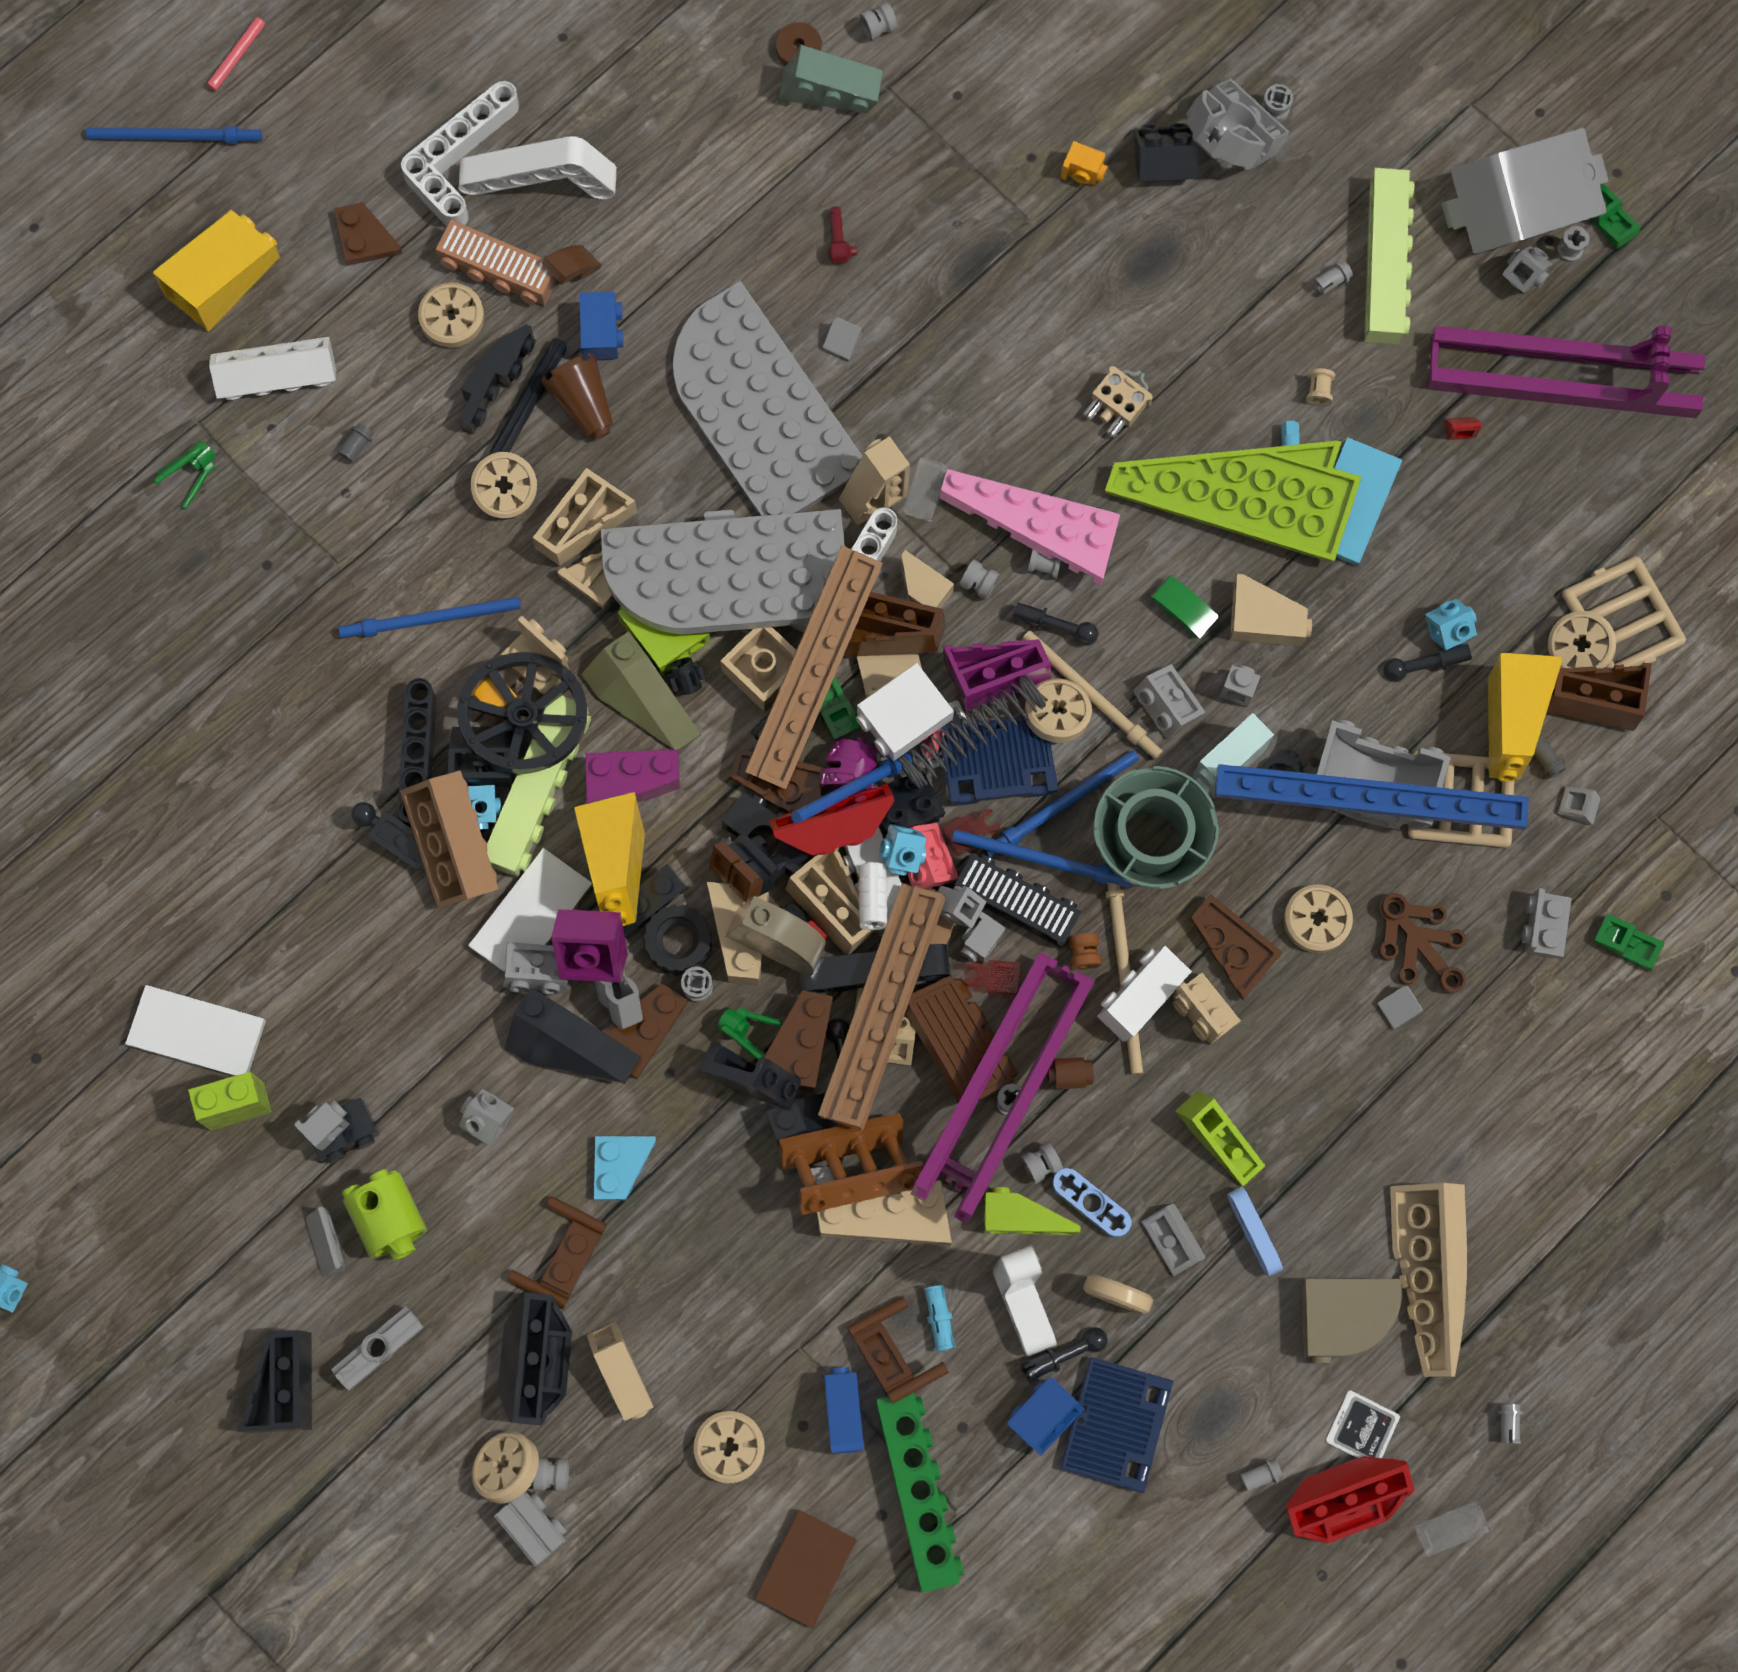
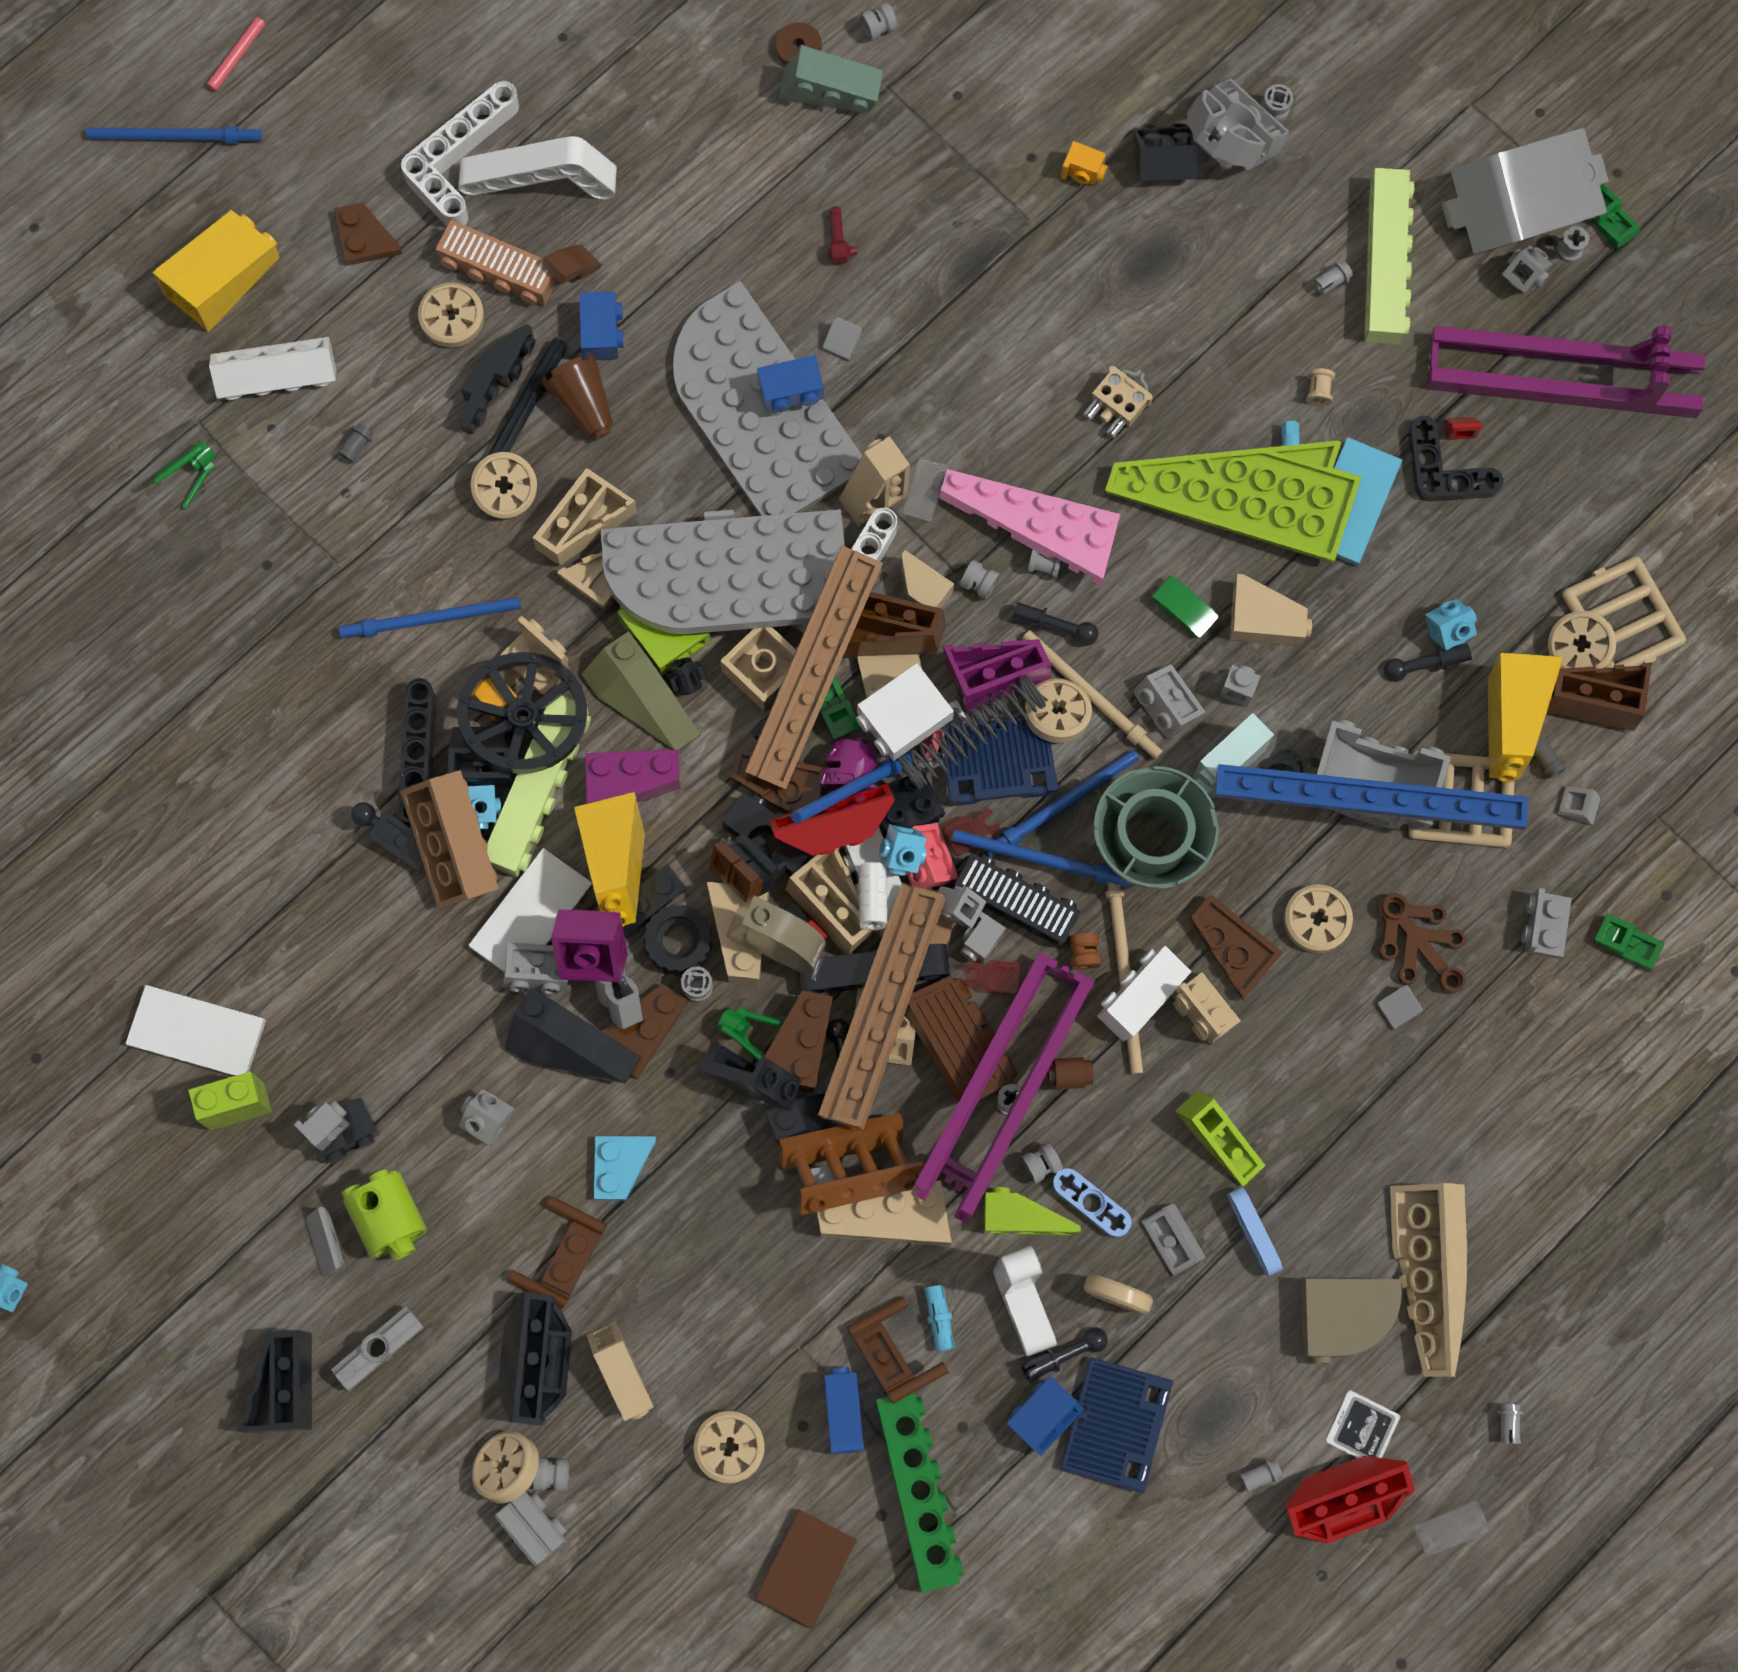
none -> blue brick [757,355,824,412]
none -> black beam [1409,416,1504,502]

